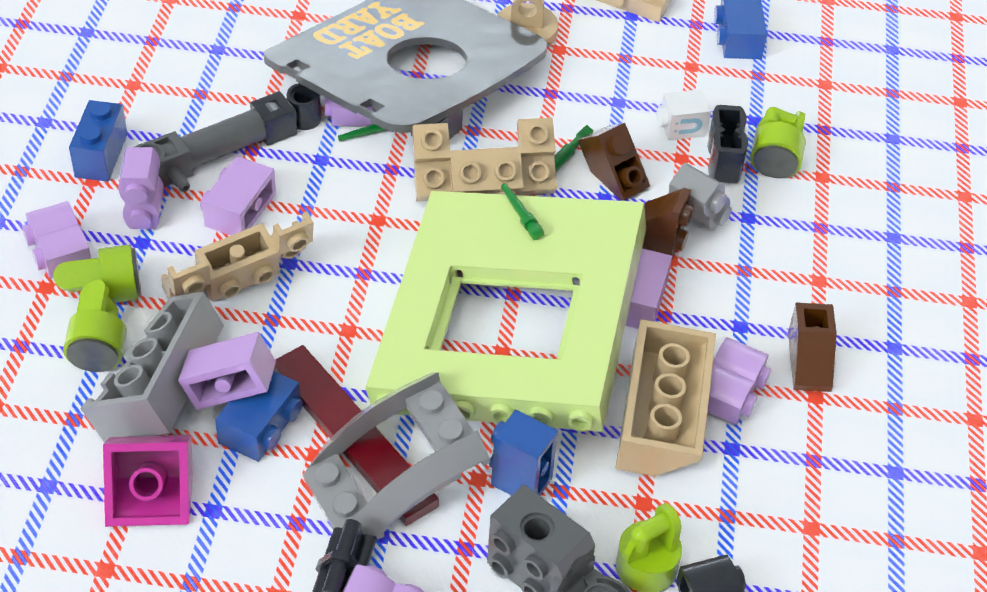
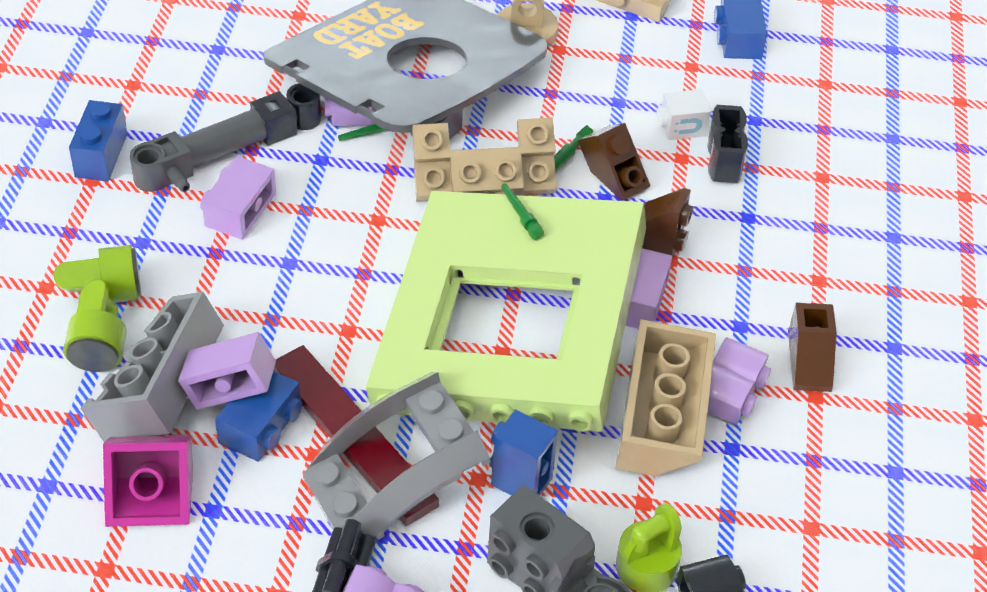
lavender brick [21,201,91,279] -> none
lavender brick [118,147,164,229] -> none
tan bracket [161,211,314,302] -> none
light grey brick [669,163,732,230] -> none
lime piece [750,106,806,178] -> none

